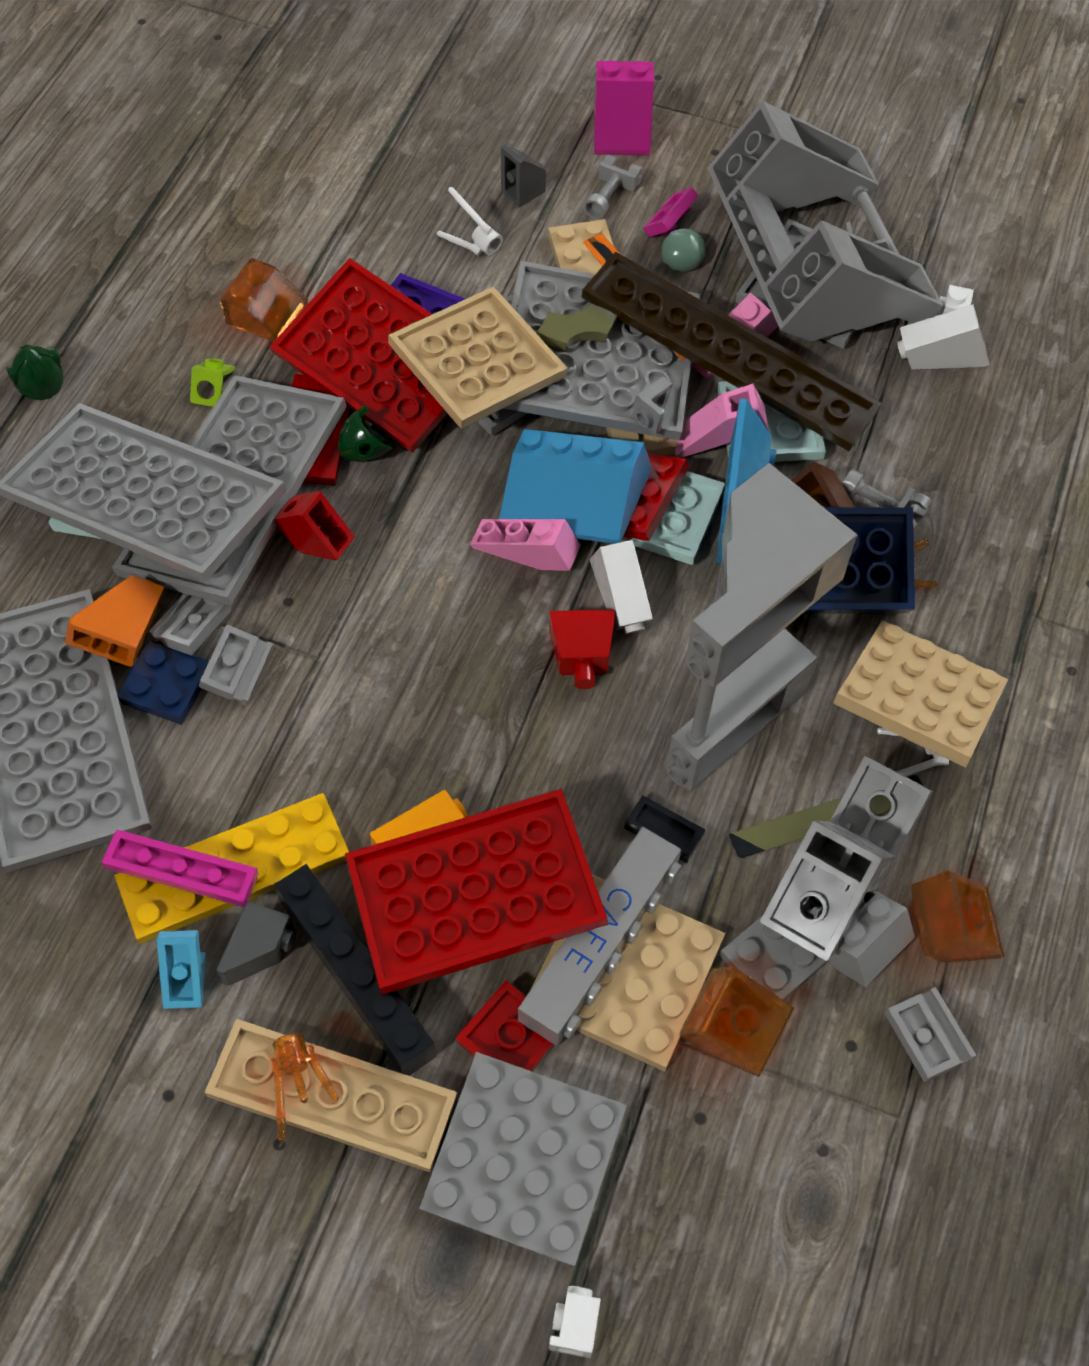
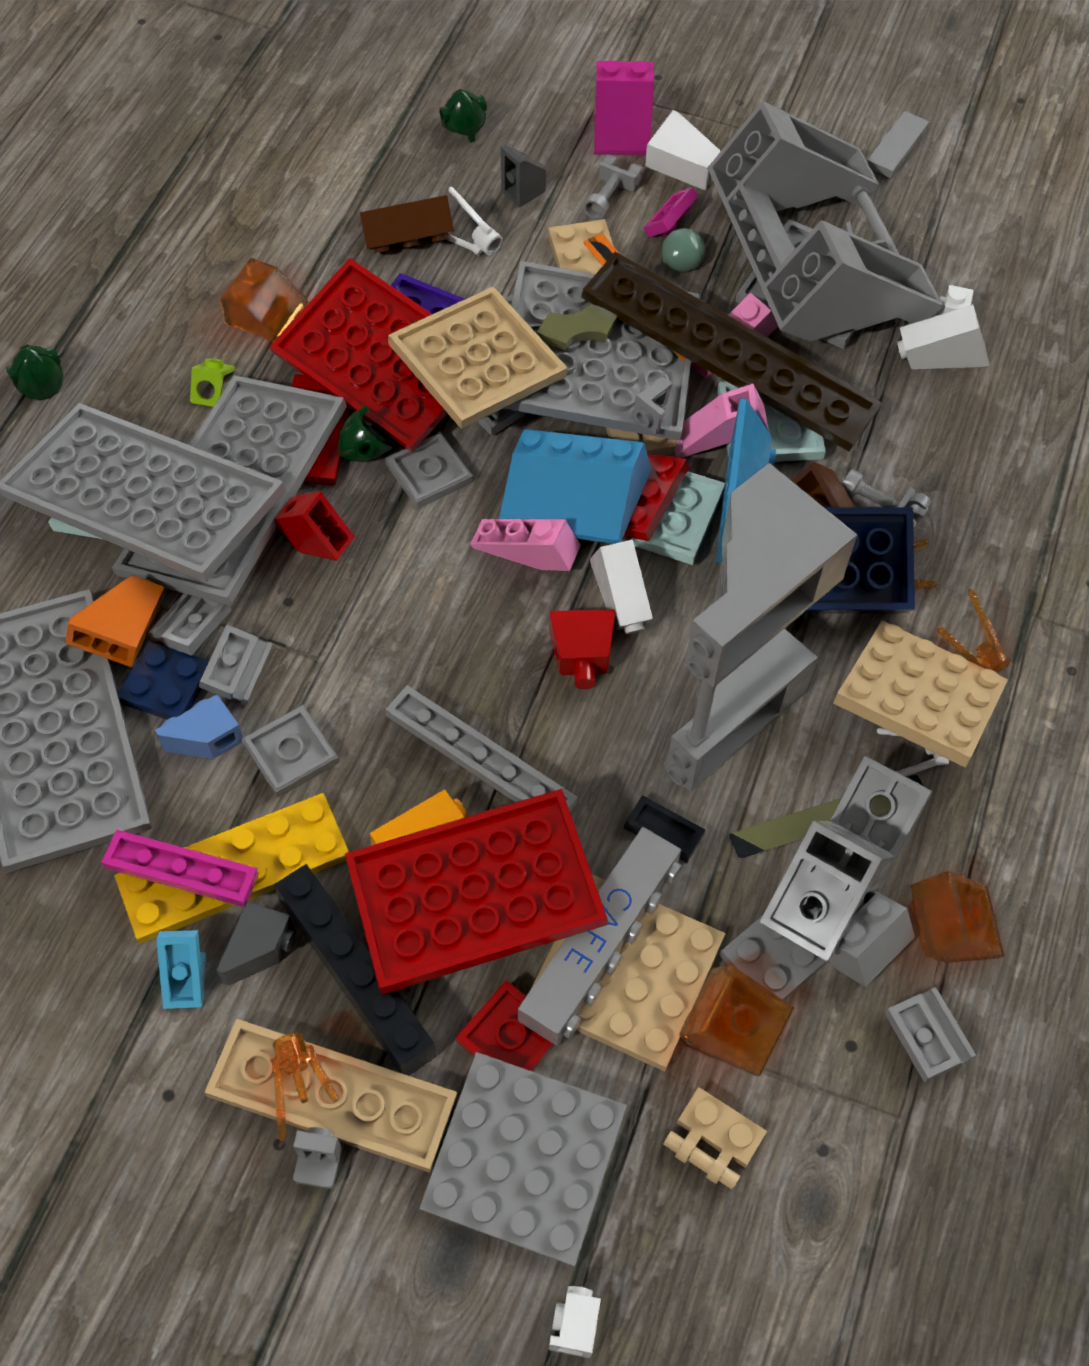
none -> medium blue slope [155,694,243,759]
none -> light grey tile [241,705,340,798]
none -> light grey bracket [293,1127,342,1189]
none -> reddish brown slope [359,195,454,253]
none -> light grey tile [385,432,473,509]
none -> light grey plate [385,685,578,812]
none -> dark green helmet [439,89,487,143]
none -> white slope [645,110,721,191]
none -> tan plate [663,1087,767,1190]
none -> light grey tile [867,111,930,178]
none -> clear orange plant [937,589,1011,673]

